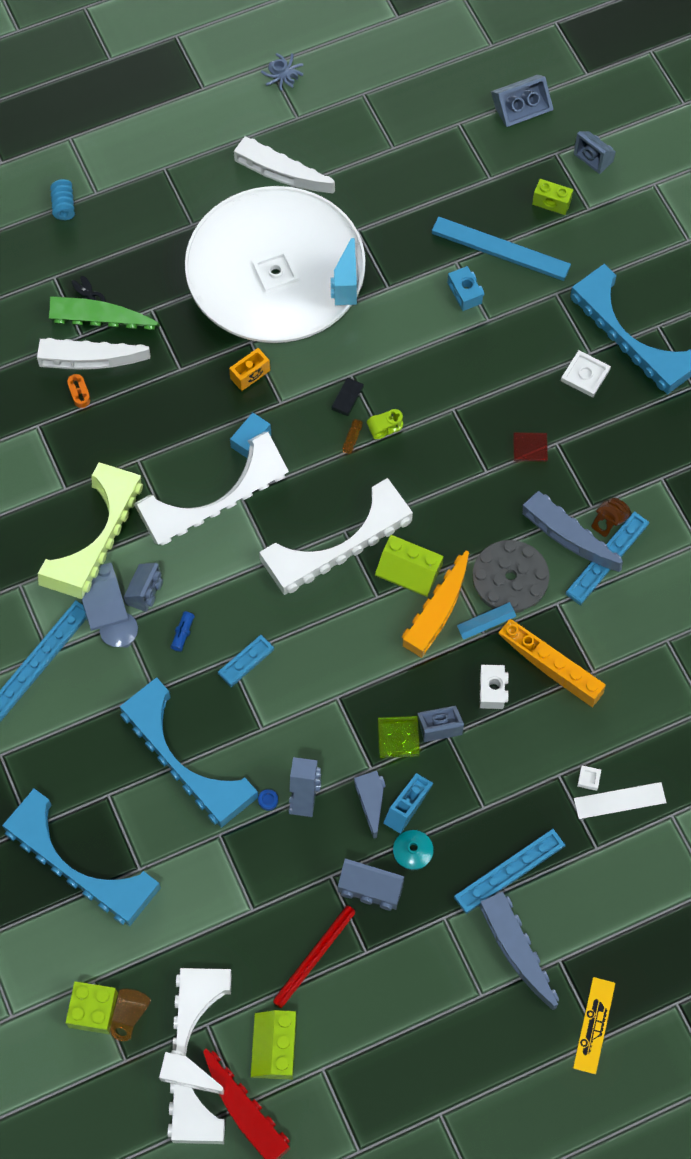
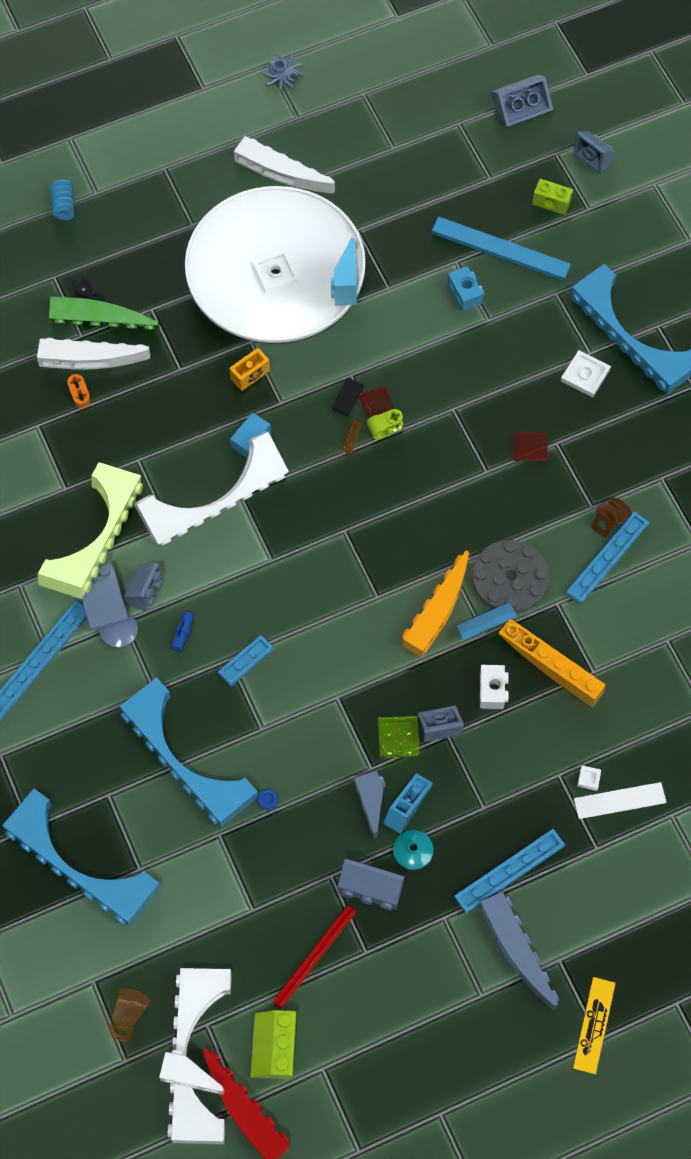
lime brick [66,981,118,1034] -> none
white arch [259,478,413,595] -> none
sand blue wedge [289,757,321,817] -> none
lime slope [375,535,444,597] -> none
sand blue slope [523,491,623,572] -> none
none -> clear red piece [359,387,395,420]

